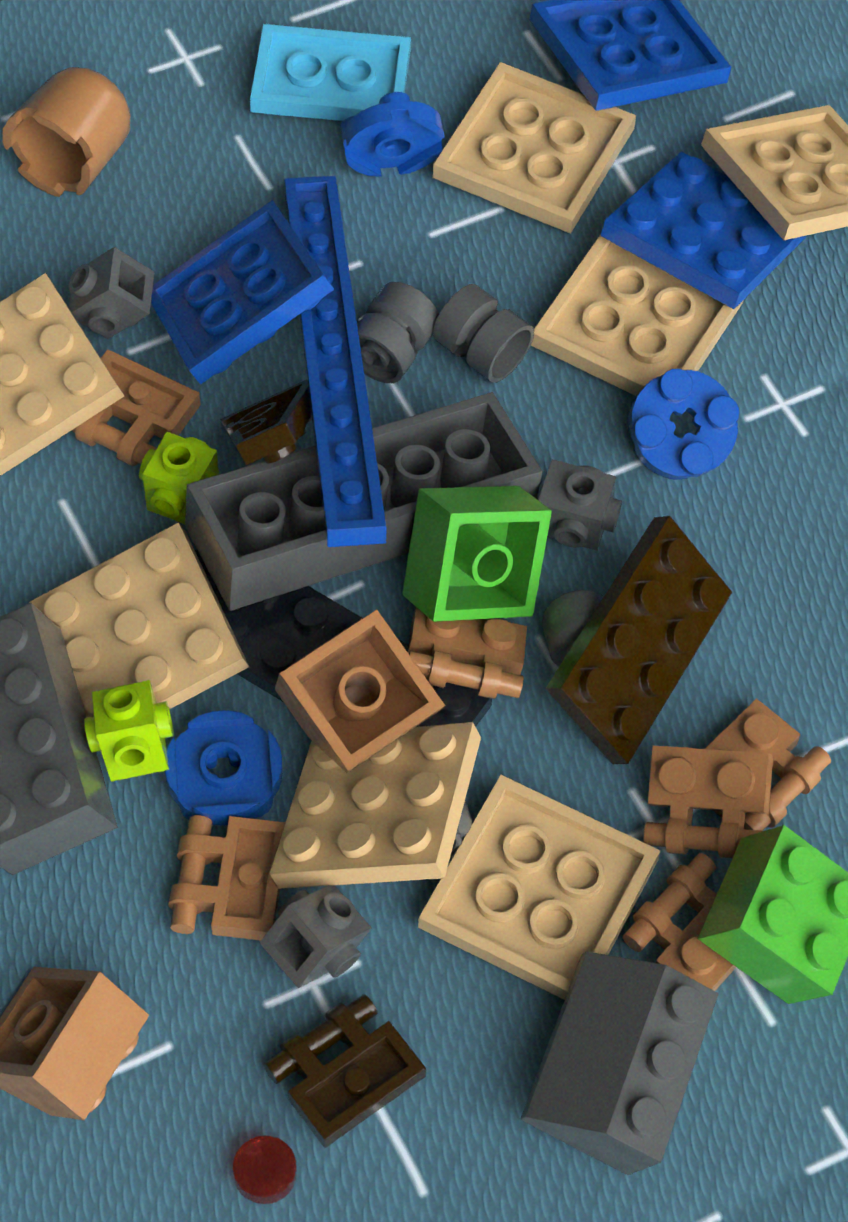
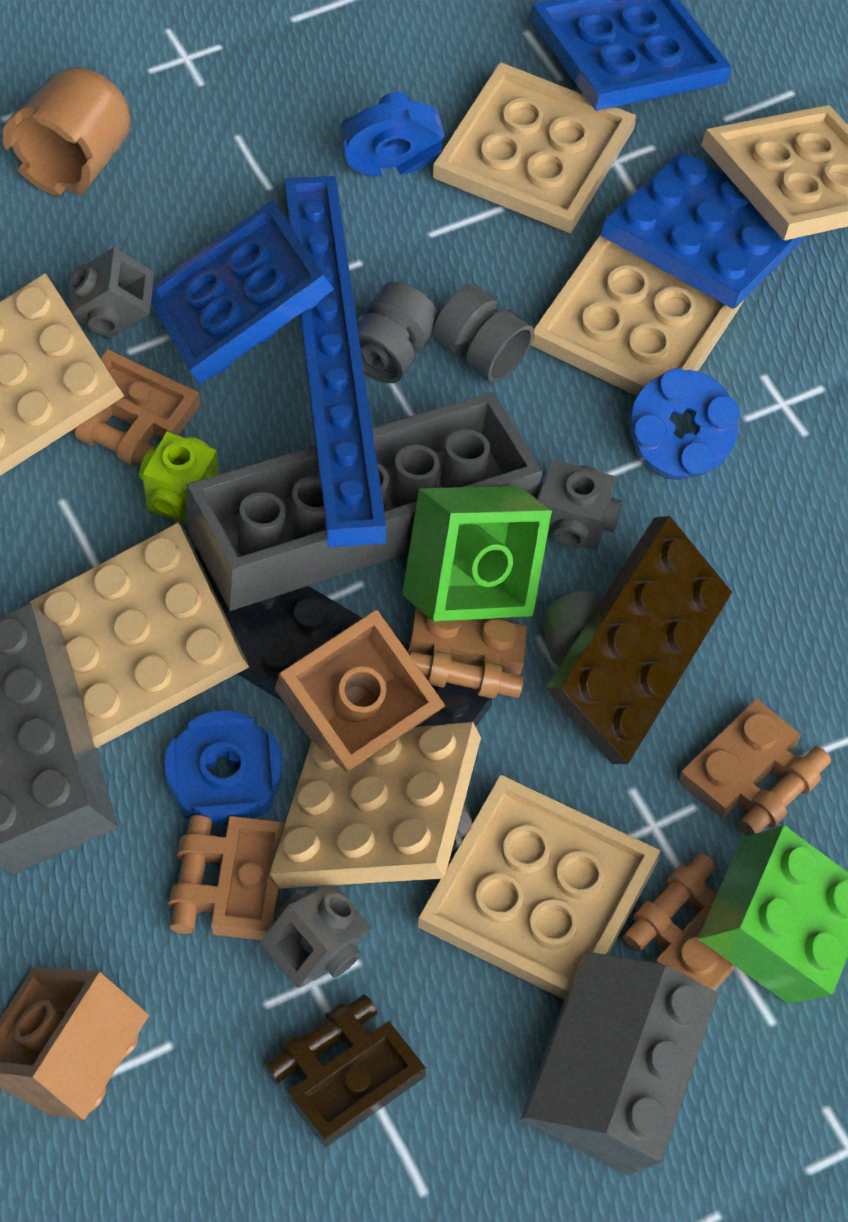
lime brick [84,680,174,782] -> none
dark brown wing [220,379,312,465] -> none
clear red tile [233,1136,297,1204] -> none
medium azure plate [250,24,411,121] -> none
medium nougat plate [644,745,773,858] -> none

